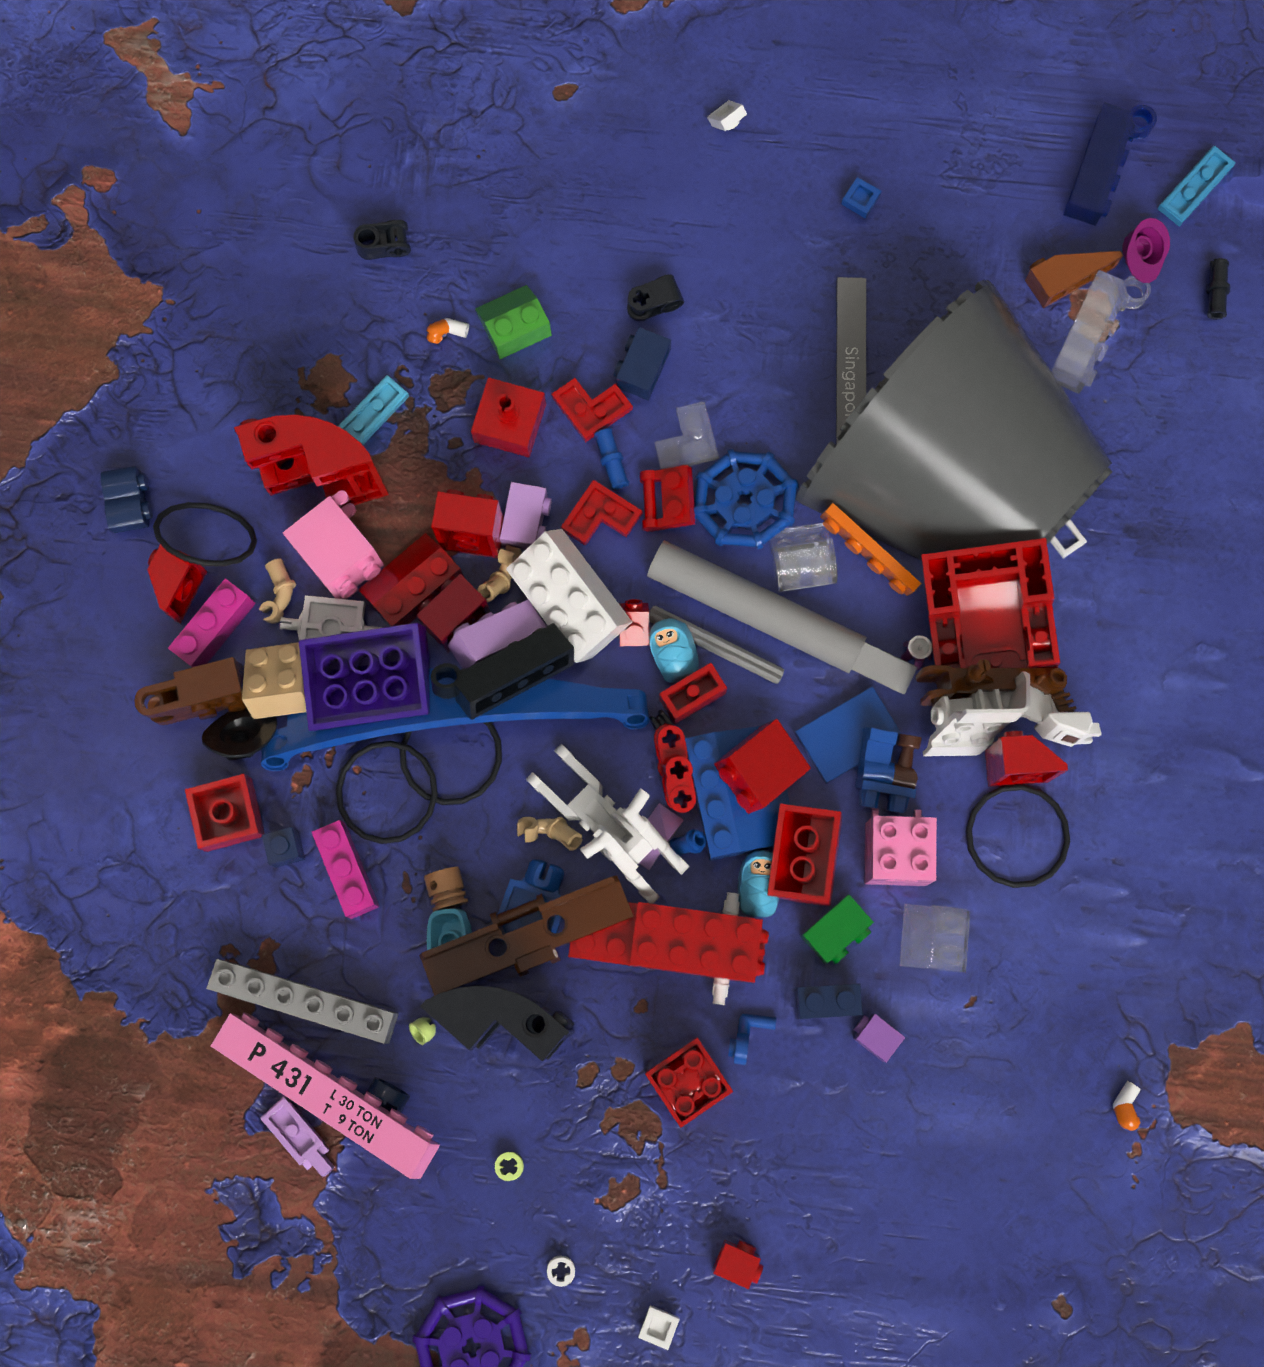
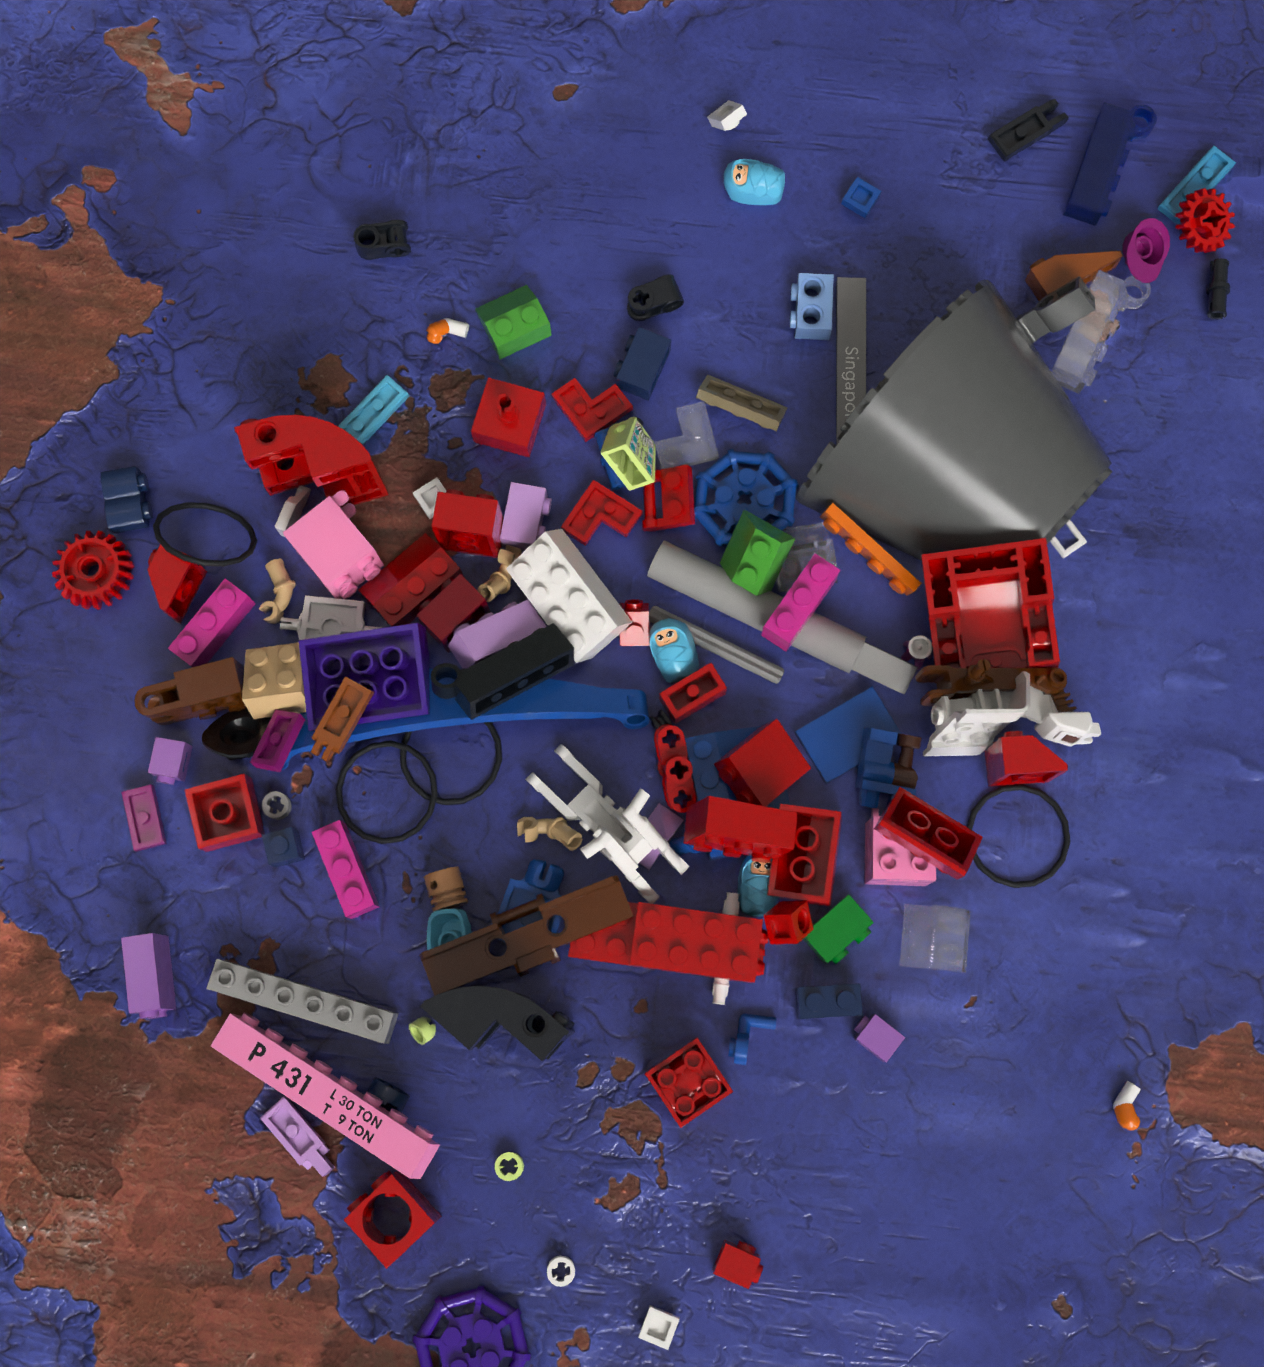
none -> red gear [52,530,134,610]
none -> magenta plate [121,784,167,851]
none -> medium lavender brick [121,933,176,1019]
none -> medium lavender brick [148,737,192,785]
none -> magenta plate [250,709,305,772]
none -> light grey bush [262,791,292,820]
none -> white tile [275,486,311,537]
none -> dark orange hinge [311,676,374,762]
none -> red brick [344,1170,442,1269]
none -> white plate [413,477,446,519]
none -> yellowish green torso [601,417,656,491]
none -> red brick [683,796,797,863]
none -> dark tan plate [696,374,788,431]
none -> bright green slope [720,510,796,596]
none -> medium azure piece [723,159,785,205]
none -> dark pink brick [761,553,840,652]
none -> red brick [763,900,814,944]
none -> light blue brick [790,273,834,340]
none -> red slope [874,787,983,880]
none -> black hinge [988,99,1069,162]
none -> dark grey piece [1016,276,1095,343]
none -> red gear [1175,188,1235,253]

